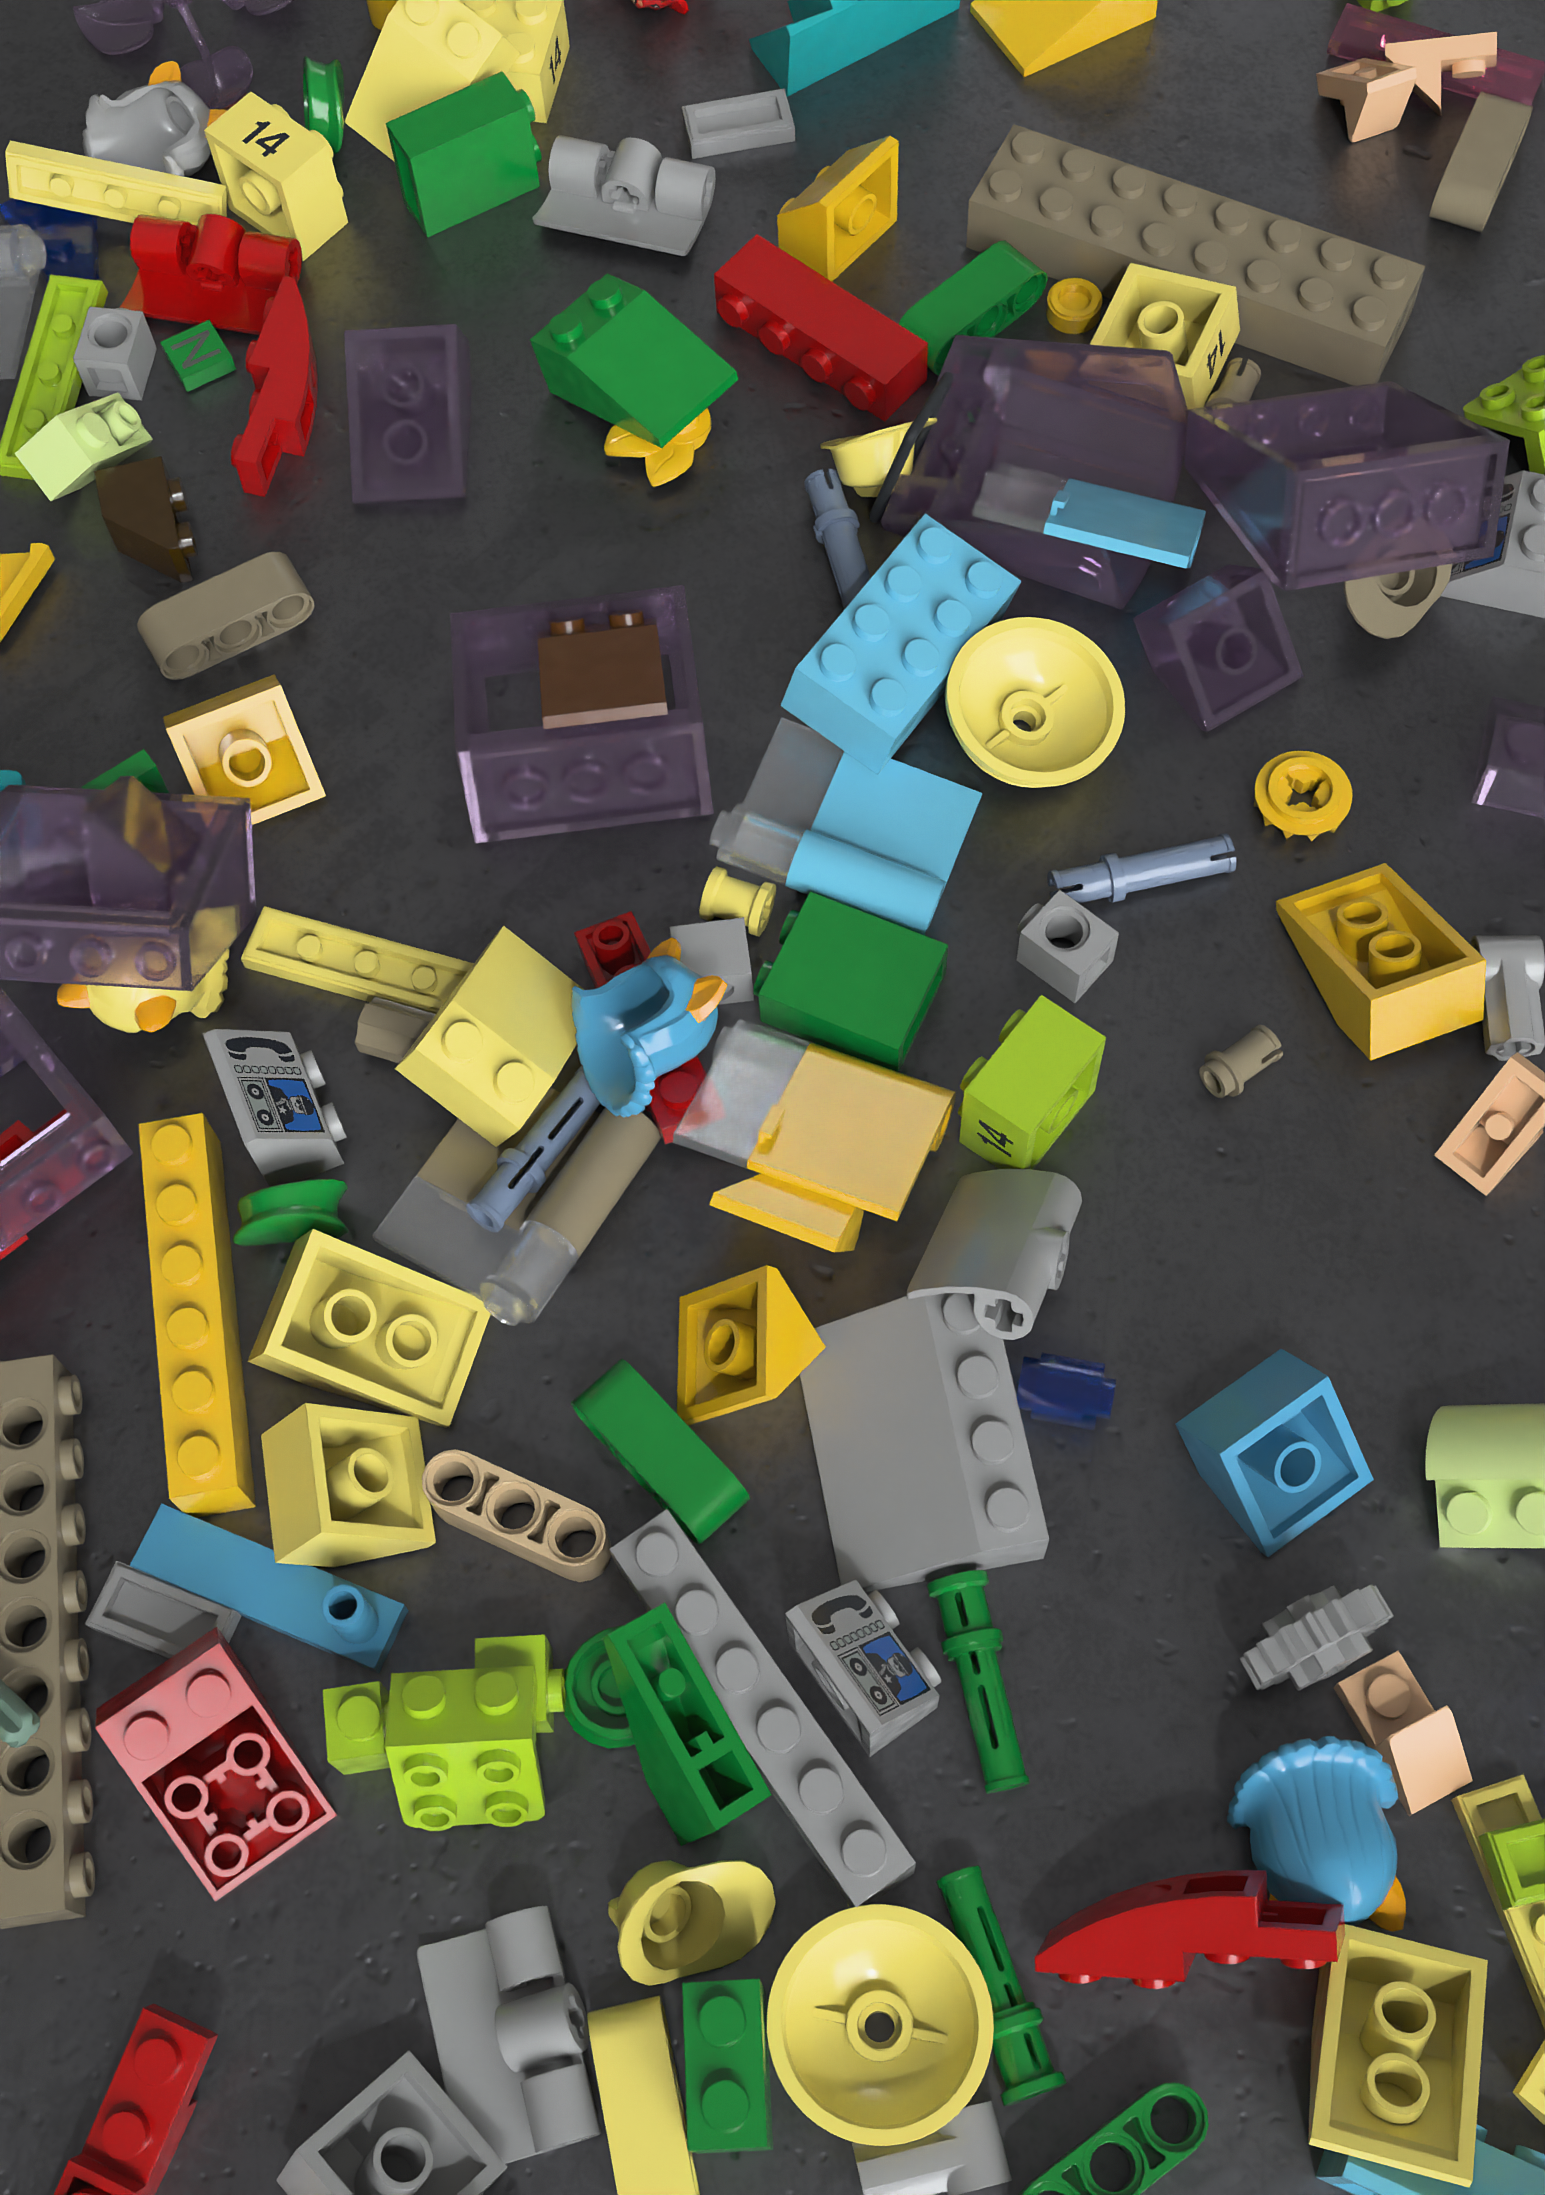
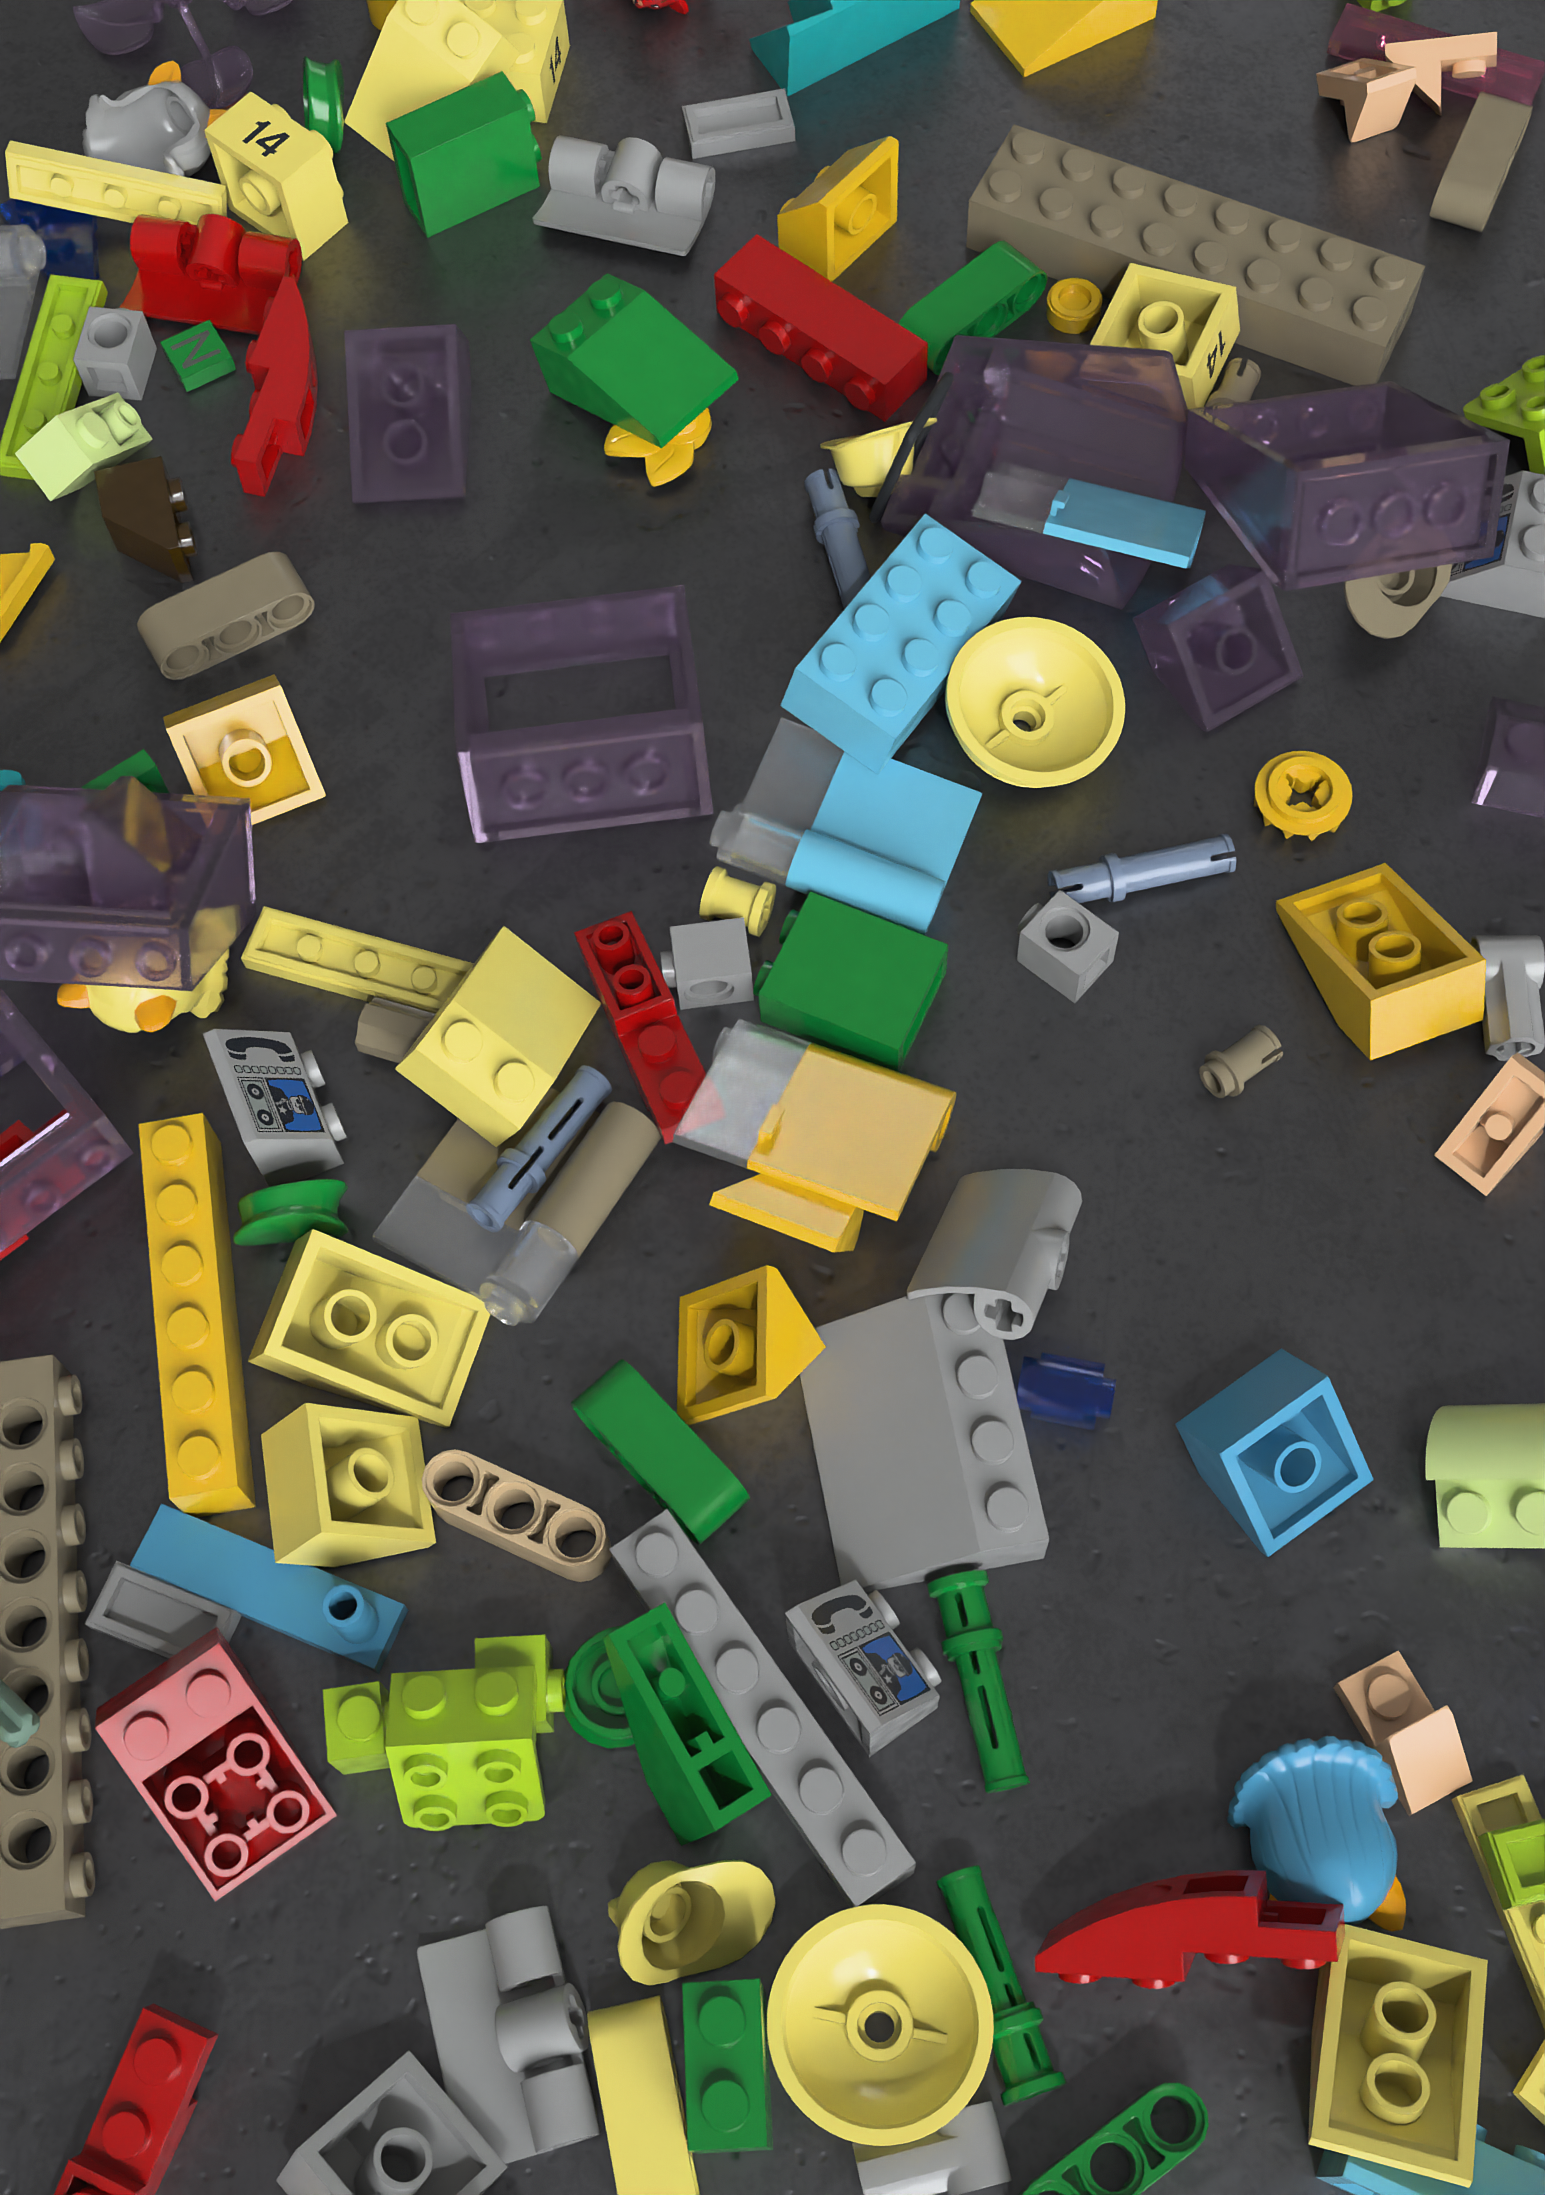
reddish brown slope [537,609,668,729] -> none
dark azure hair [571,937,727,1118] -> none
lime brick [958,995,1106,1170] -> none
light grey gear [1240,1585,1394,1690] -> none

